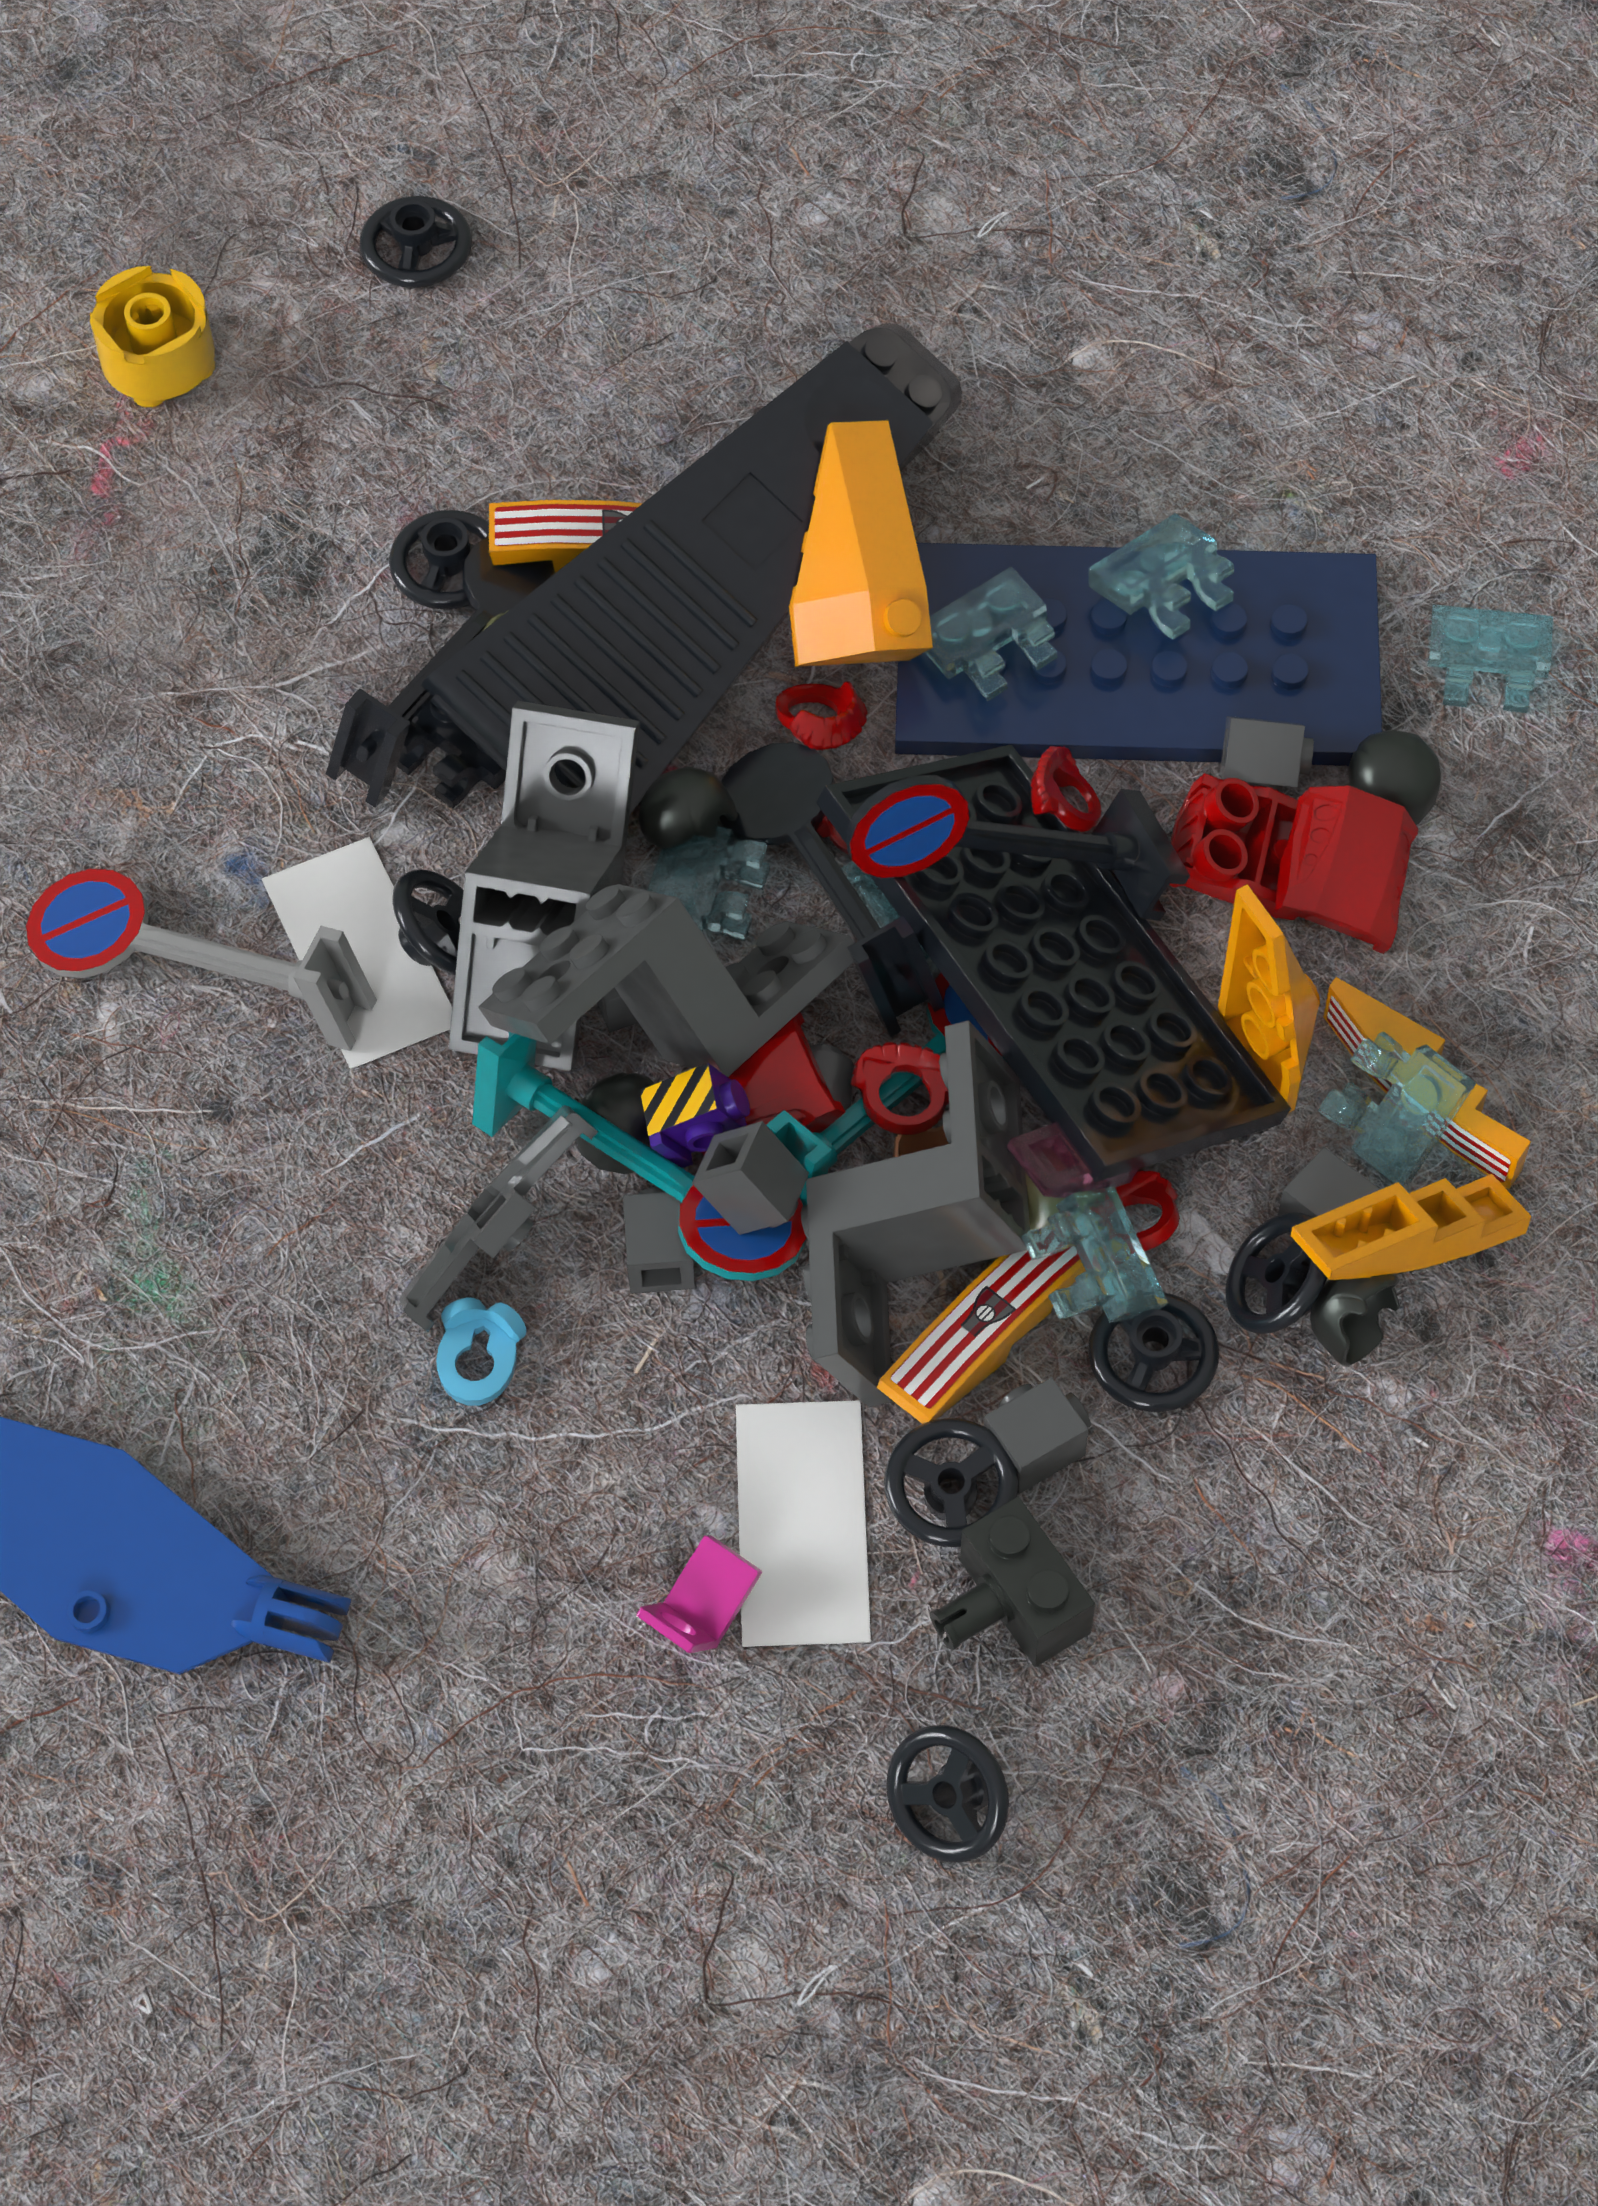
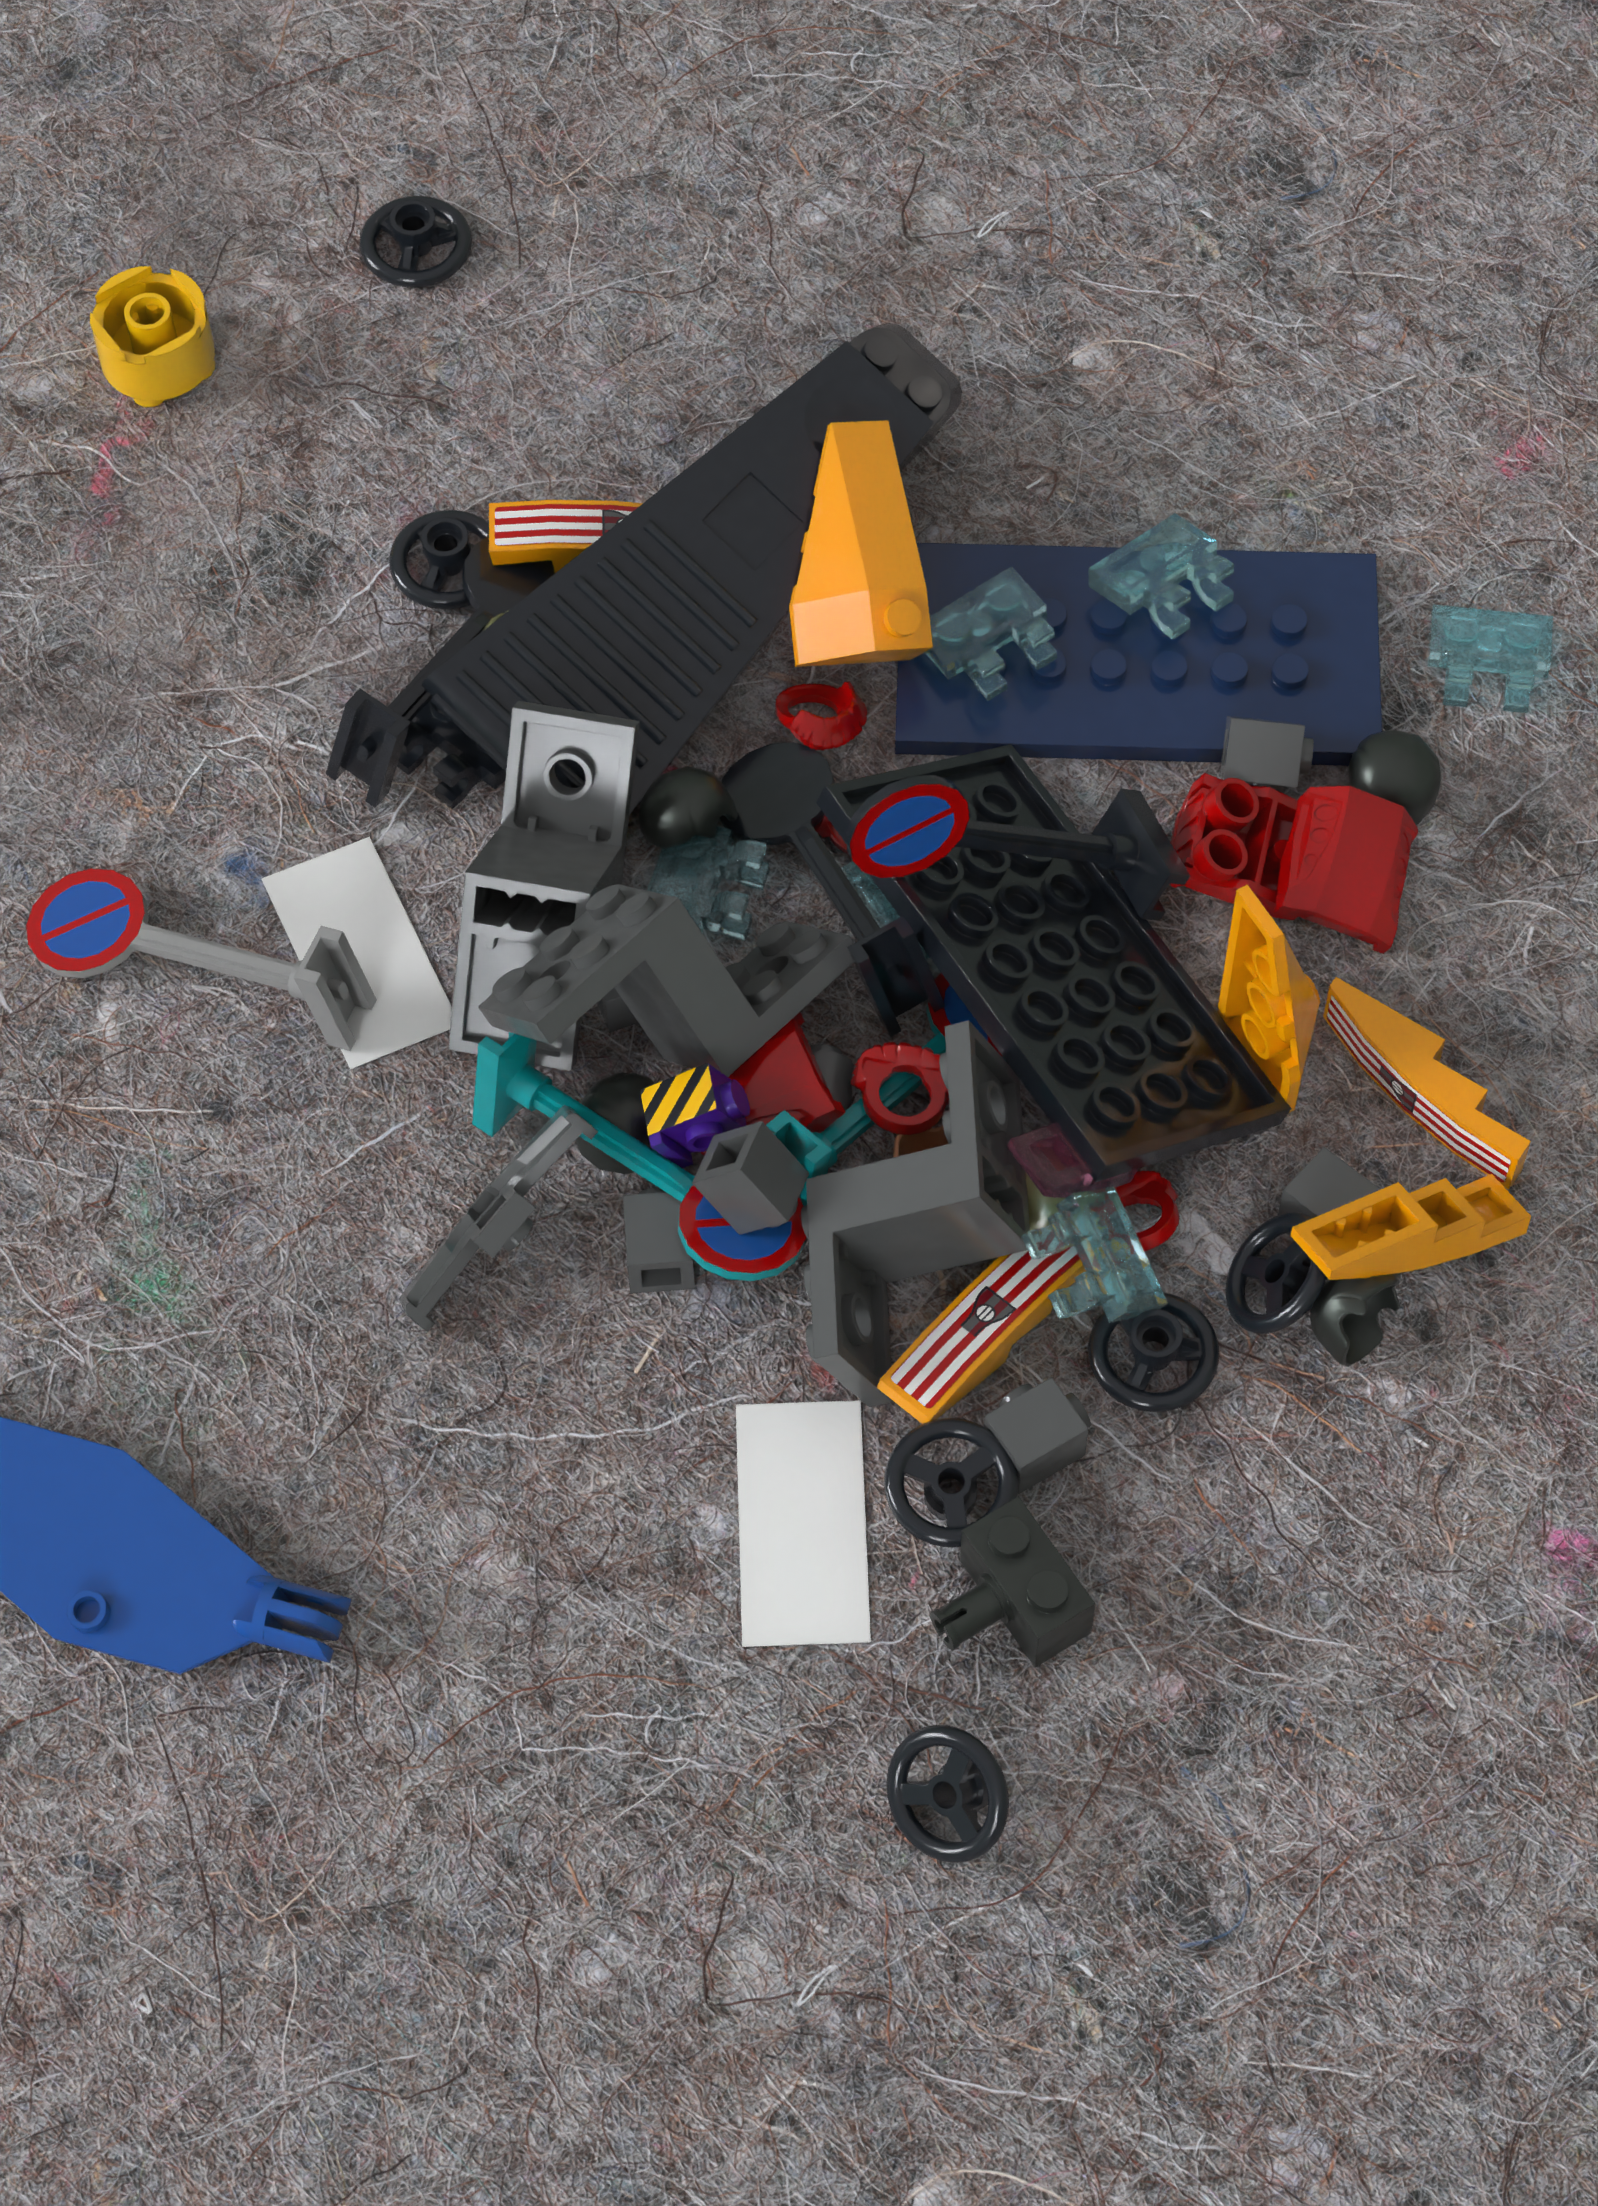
black piece [392,869,463,975] -> none
medium azure piece [436,1297,526,1406] -> none
dark pink bracket [636,1535,762,1653] -> none
red piece [1031,746,1102,832] -> none
clear light blue plate [1318,1032,1476,1186] -> none

